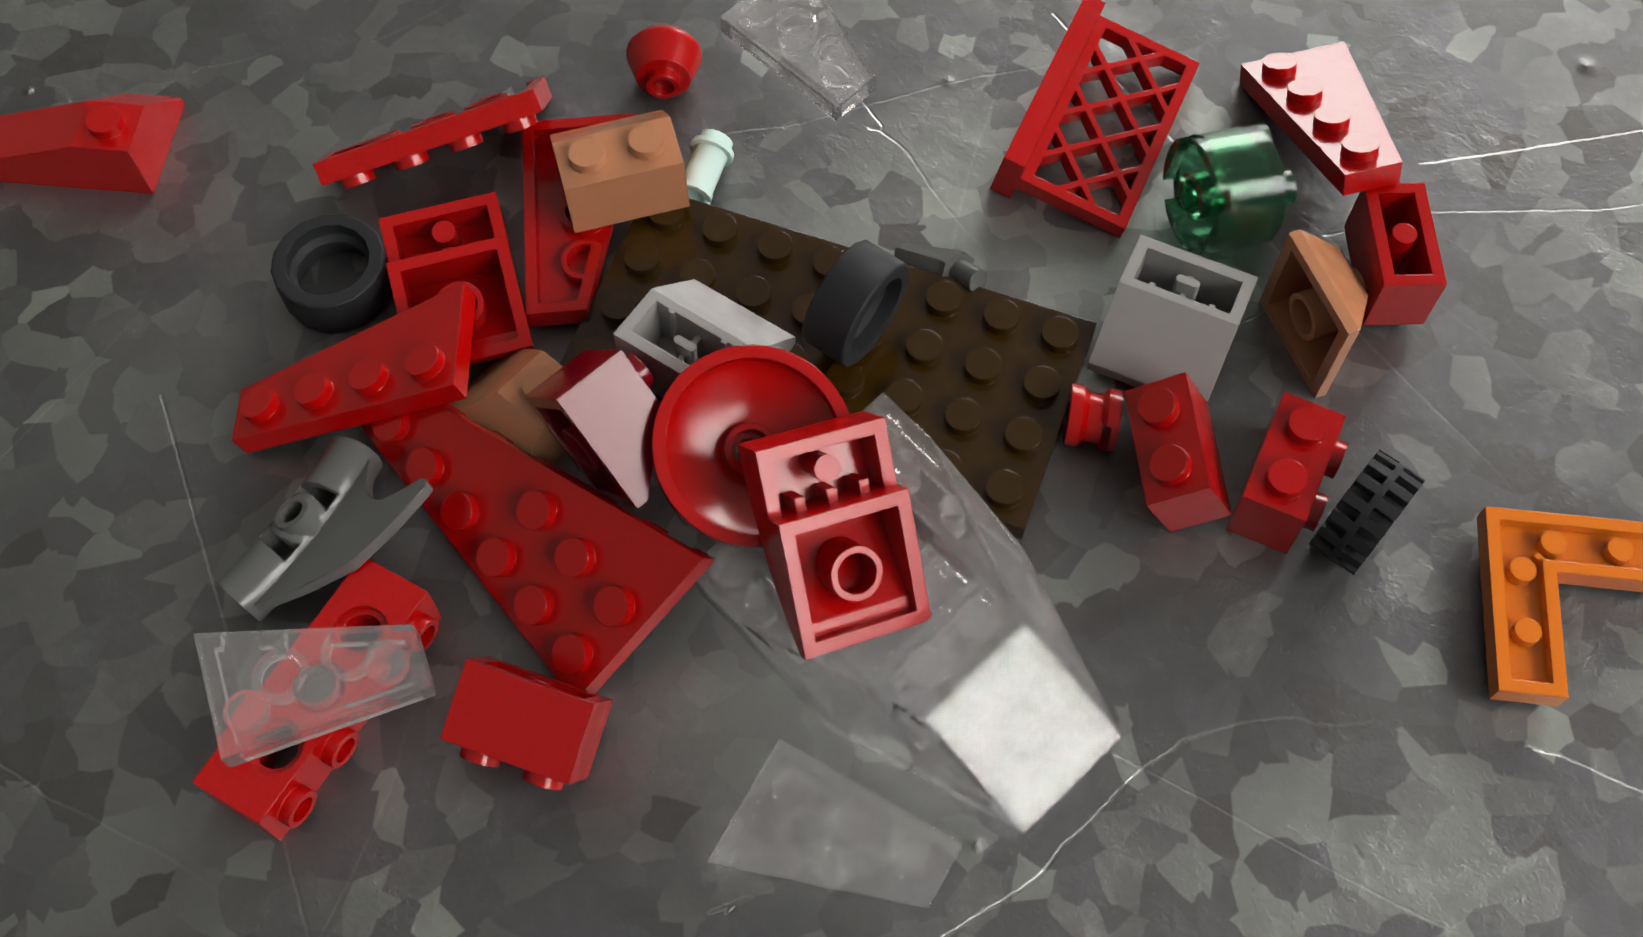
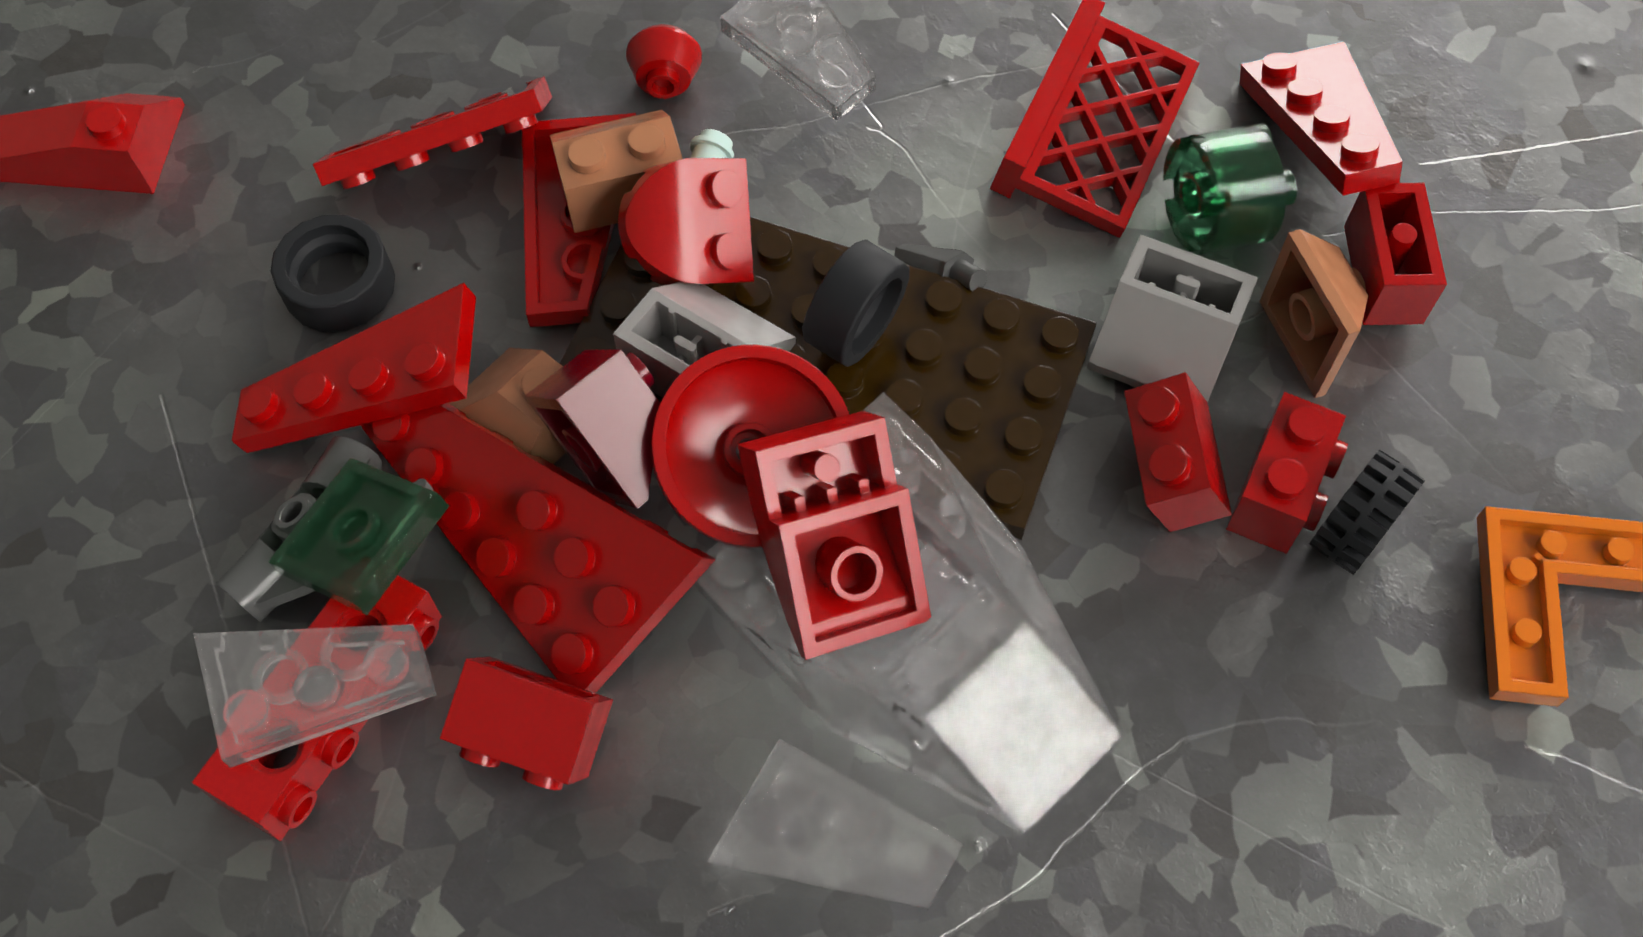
red slope [378,191,534,365] -> none
red wheel [1063,383,1123,452] -> none
none -> clear green tile [269,458,449,615]
none -> slope [618,158,754,285]

